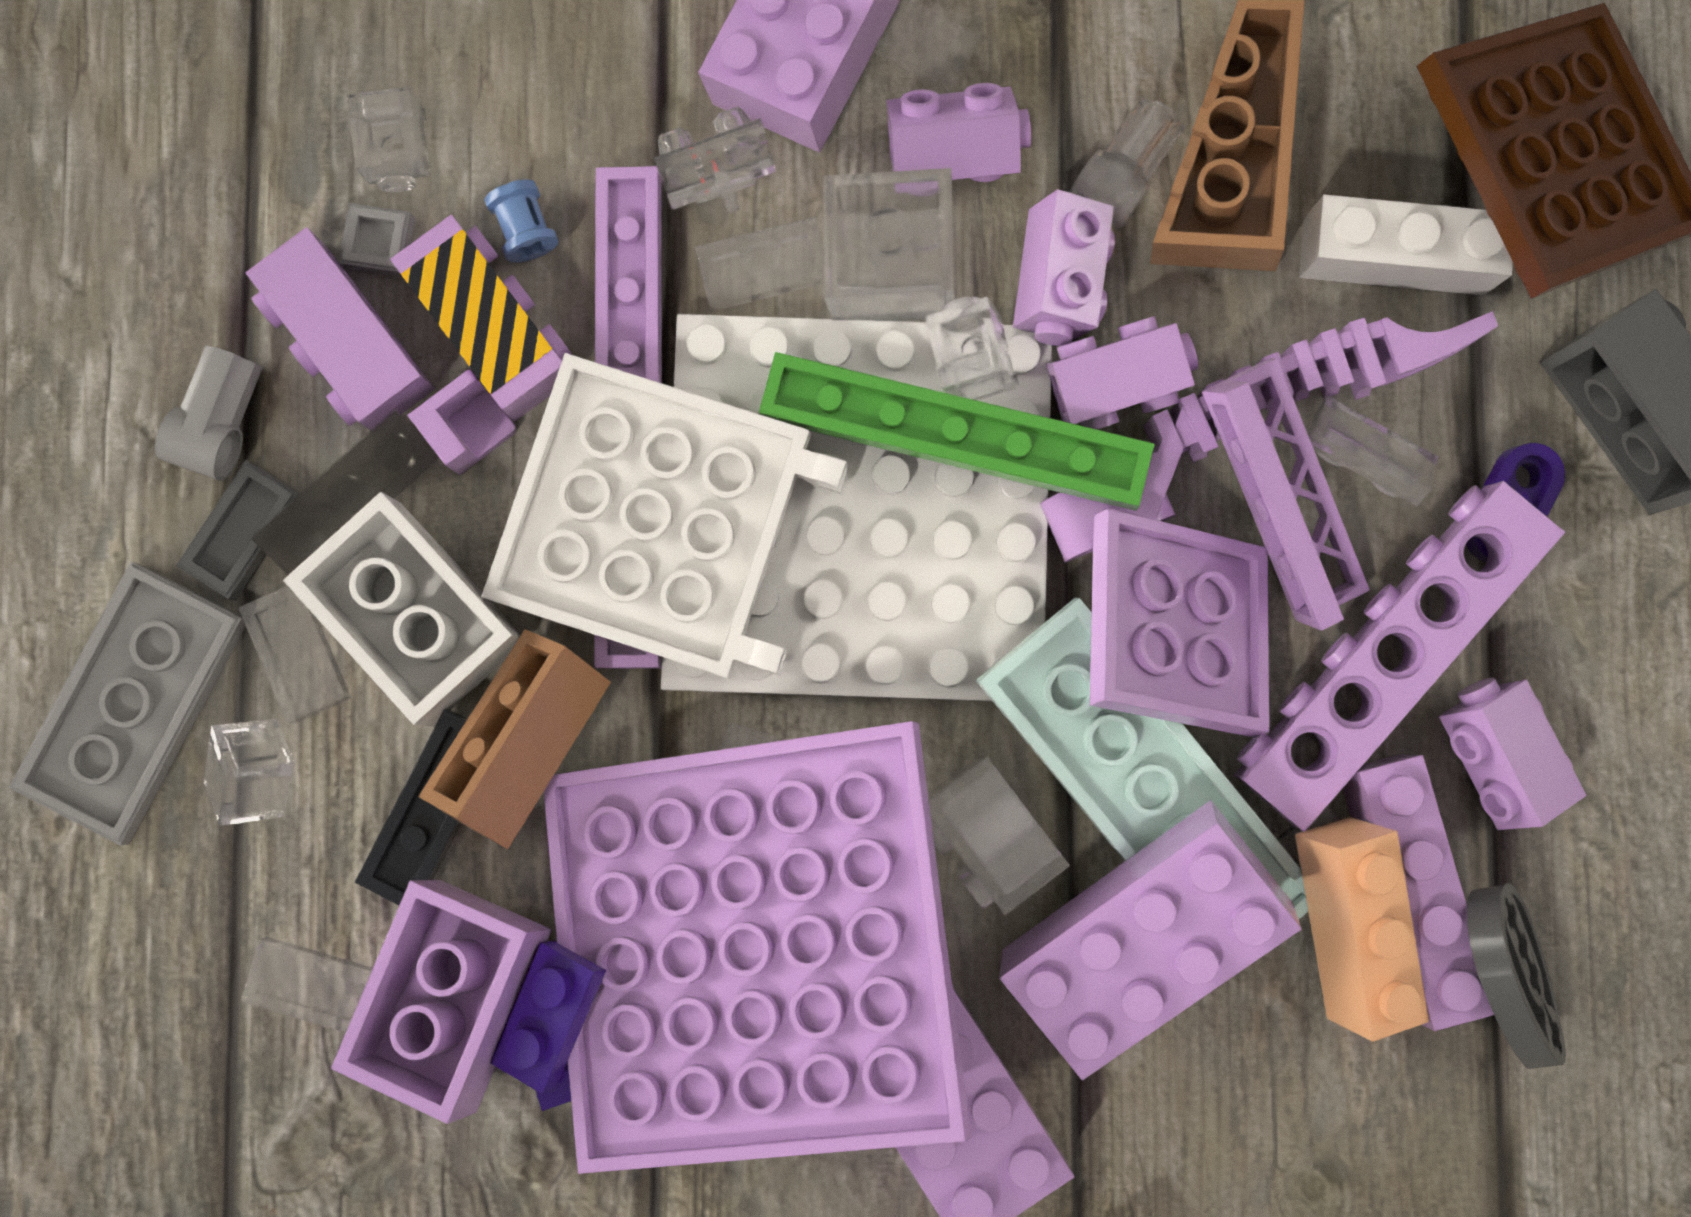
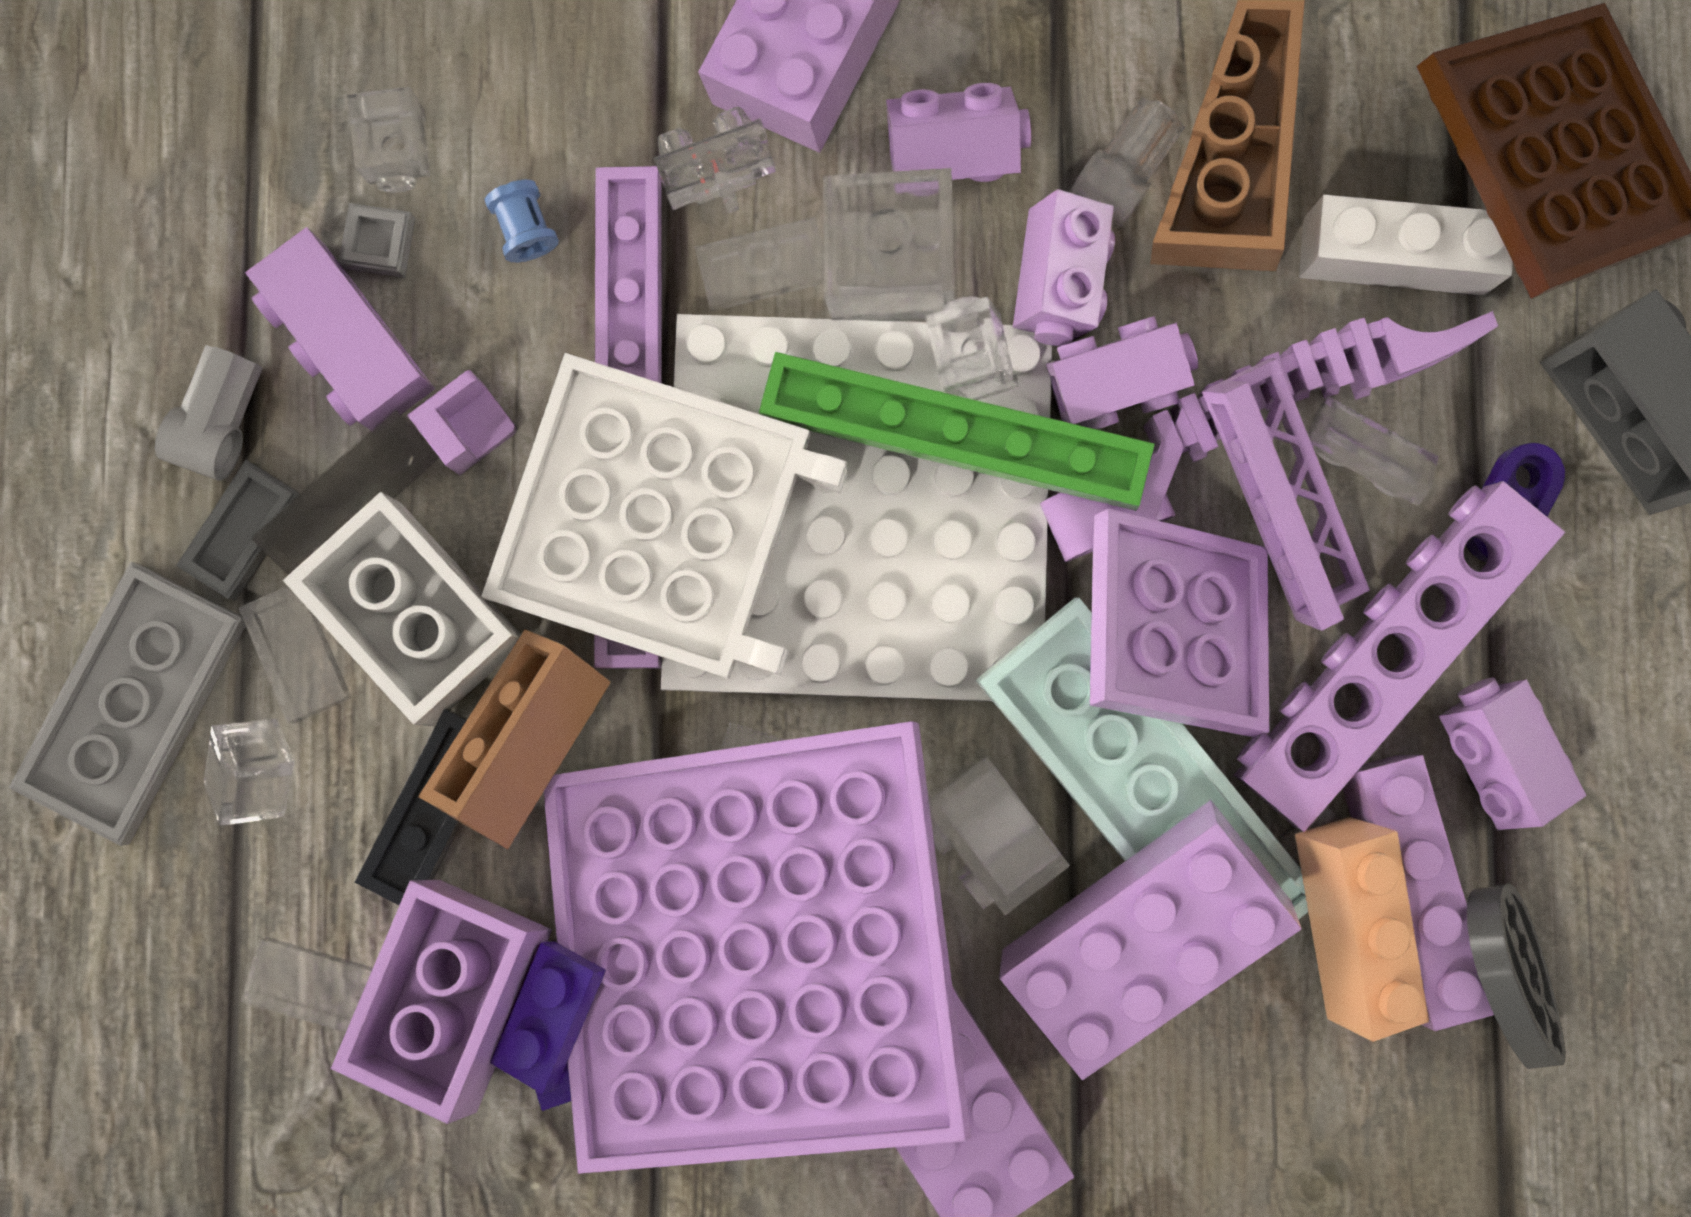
brick [390,214,572,422] -> none

